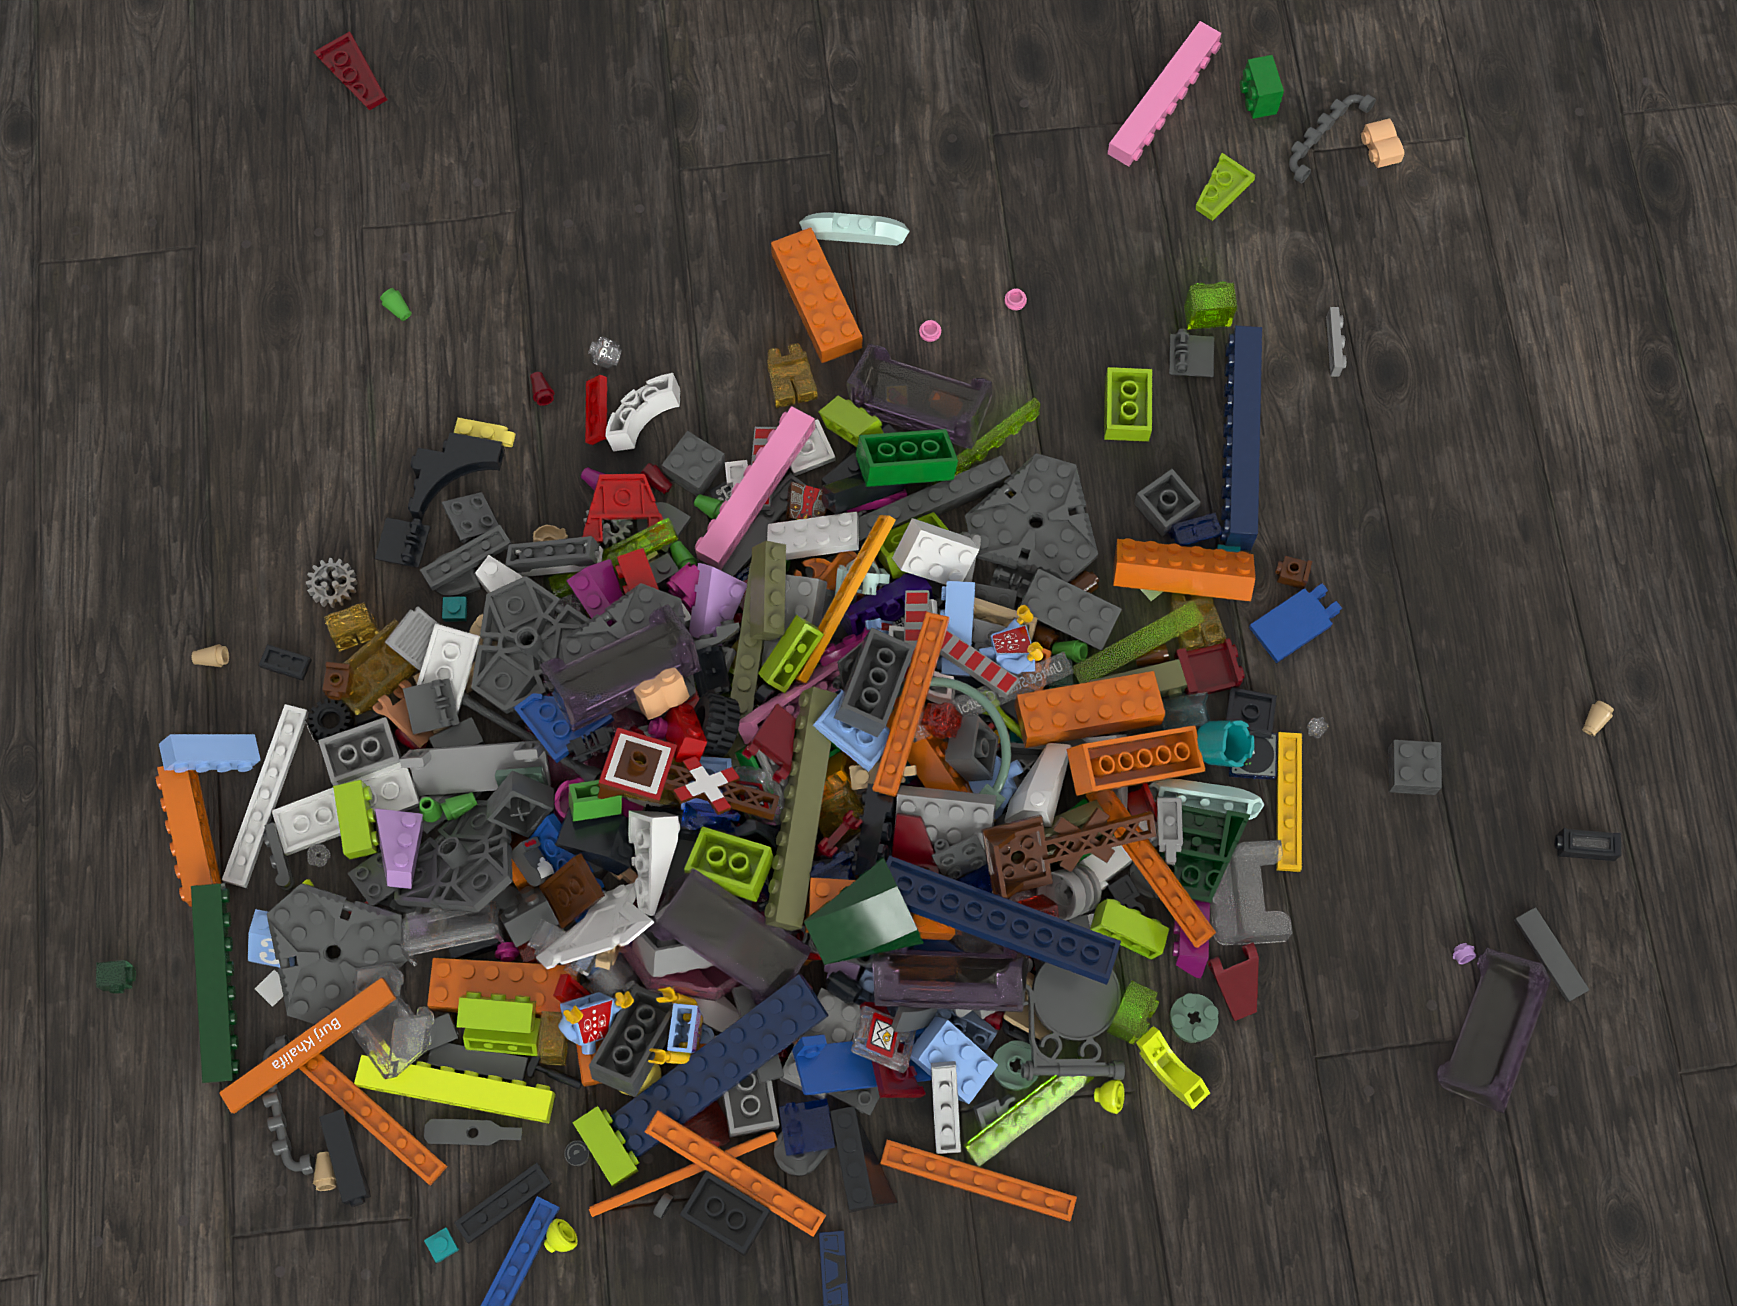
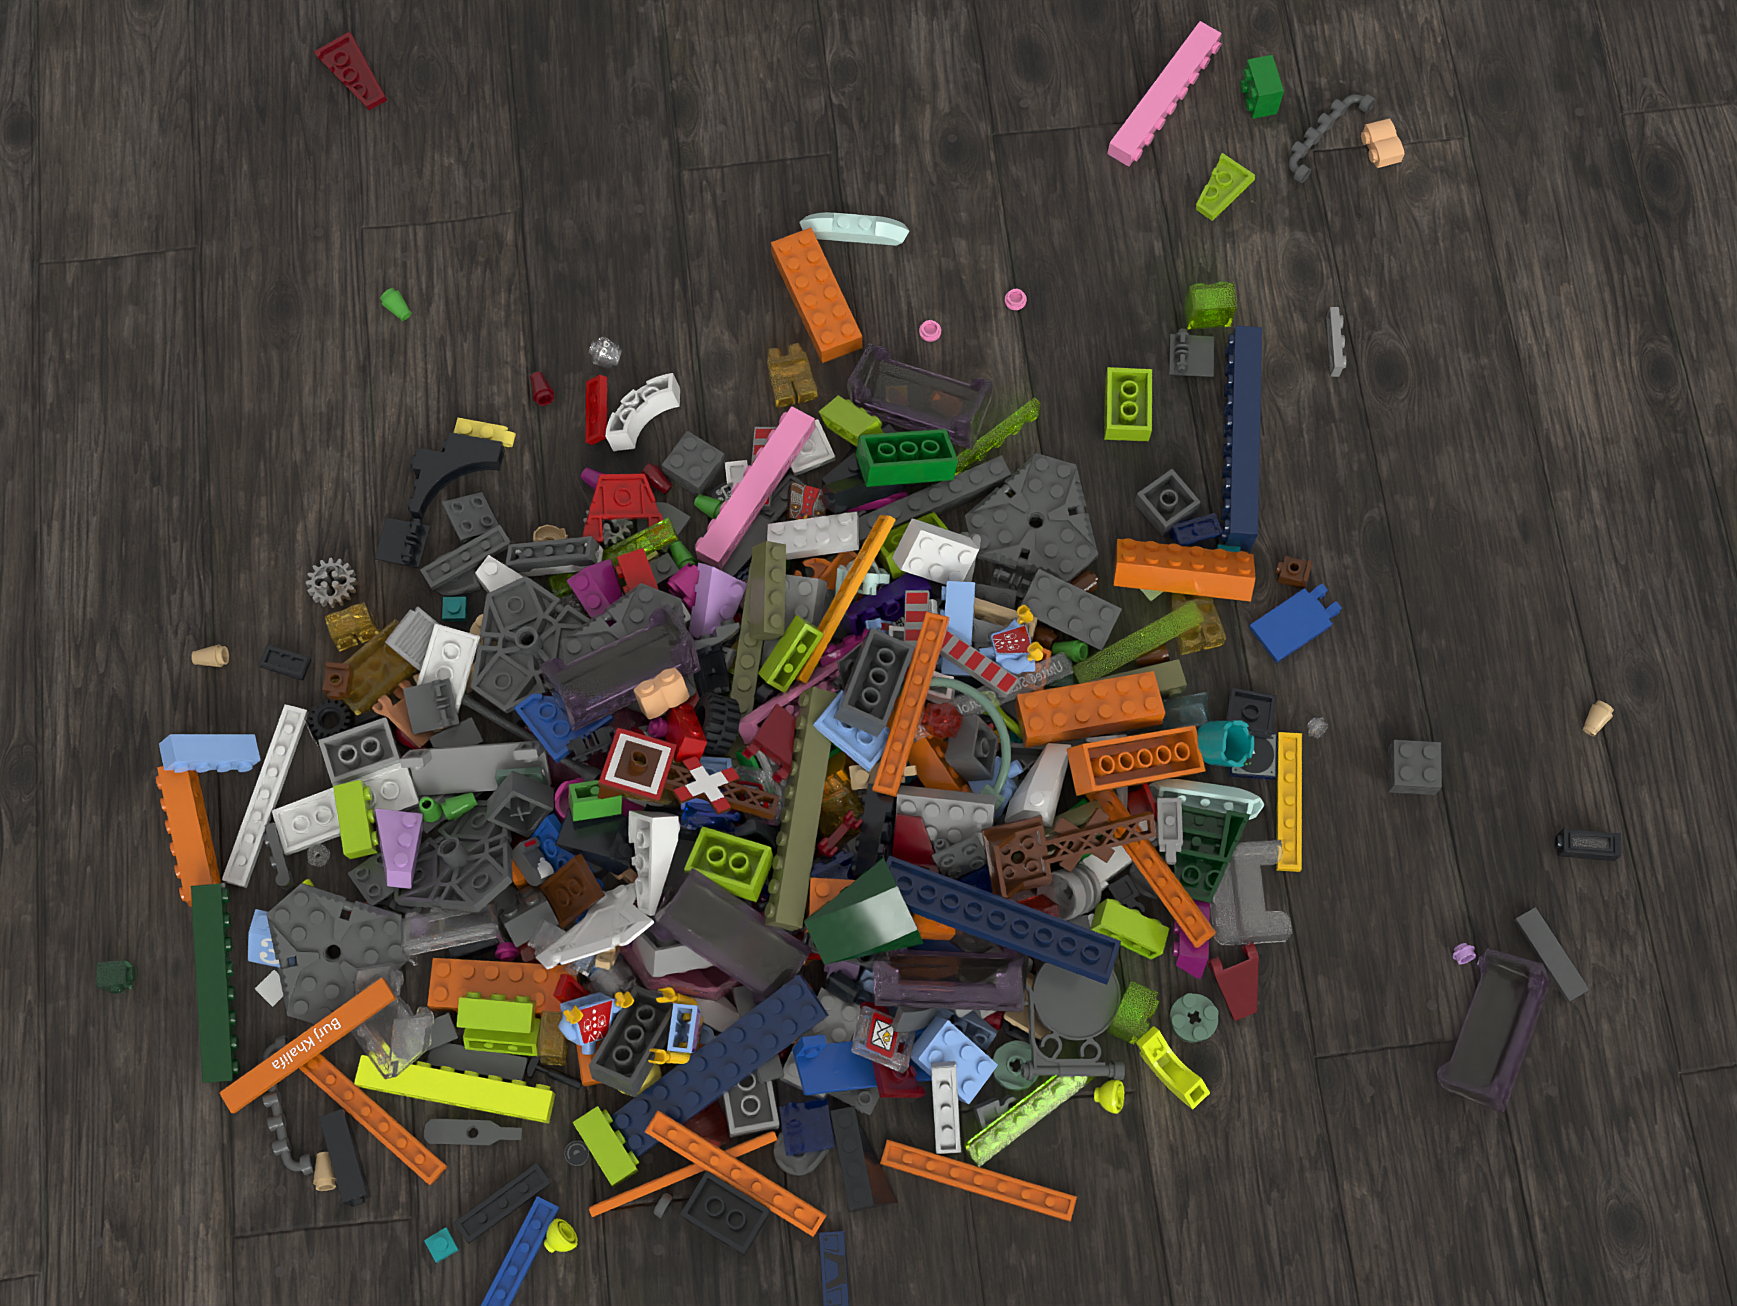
dark red panel [1174,638,1244,700] -> none

